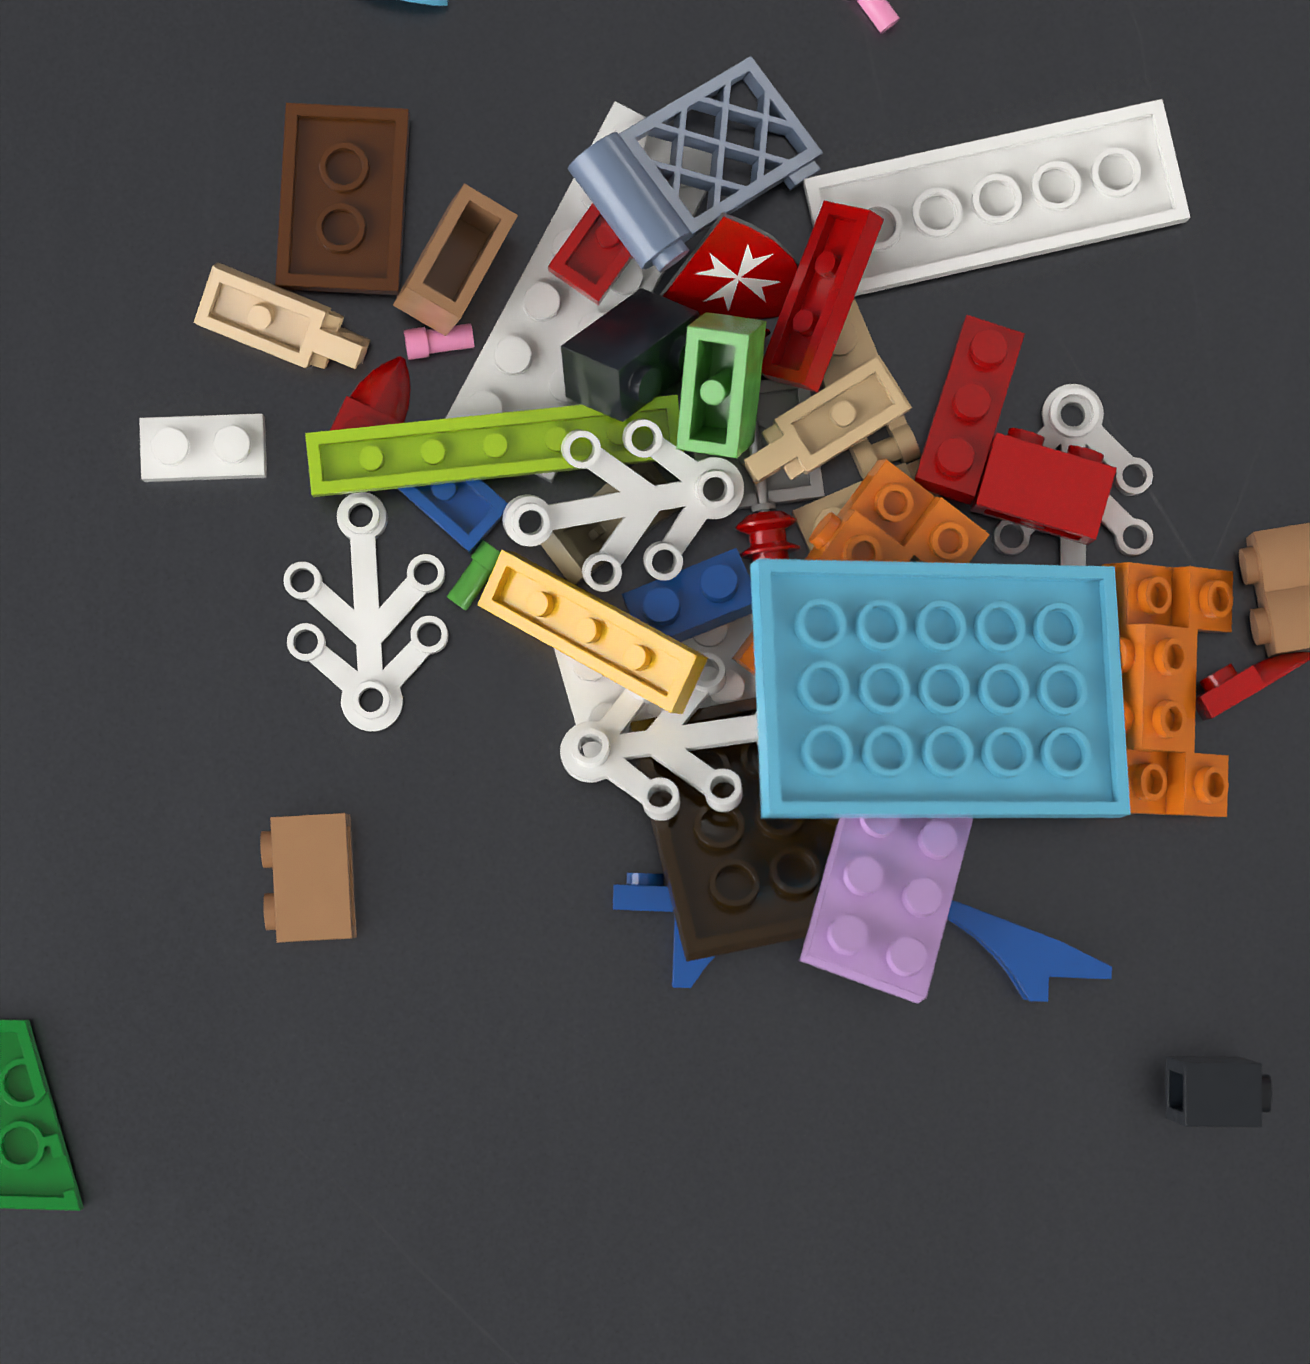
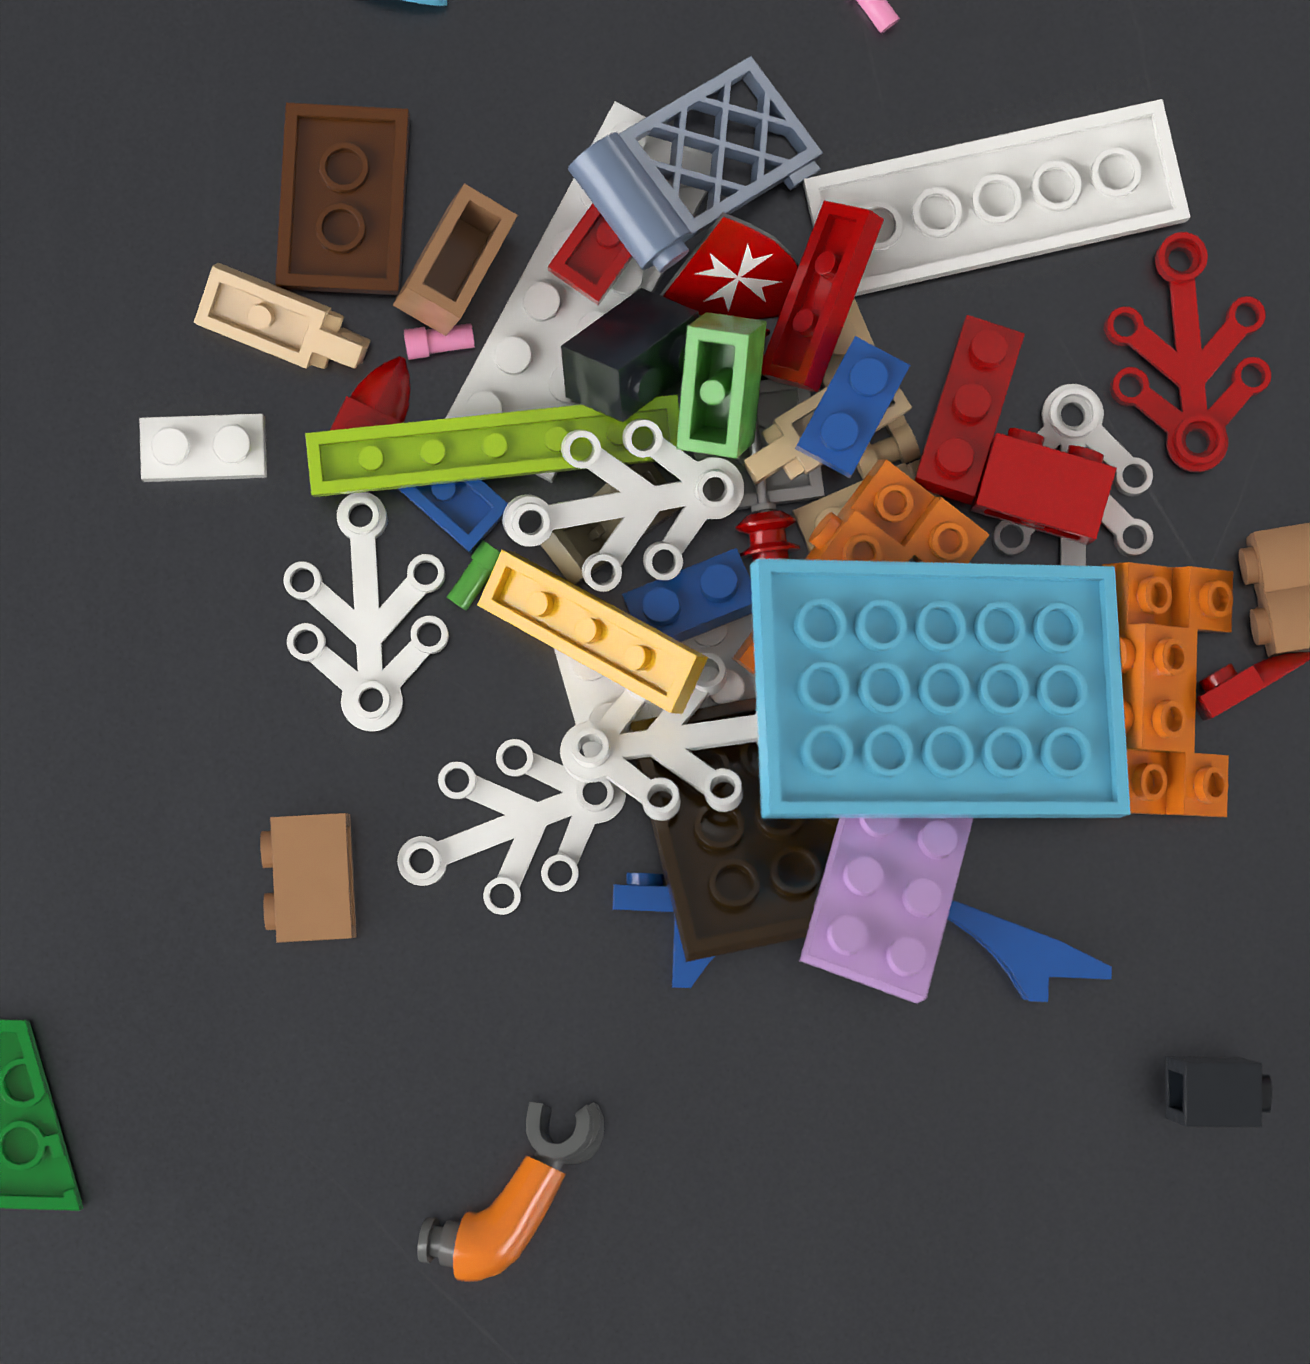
none -> white plant [397,739,626,915]
none -> piece [417,1102,604,1282]
none -> blue plate [795,336,910,478]
none -> red plant [1104,232,1272,472]

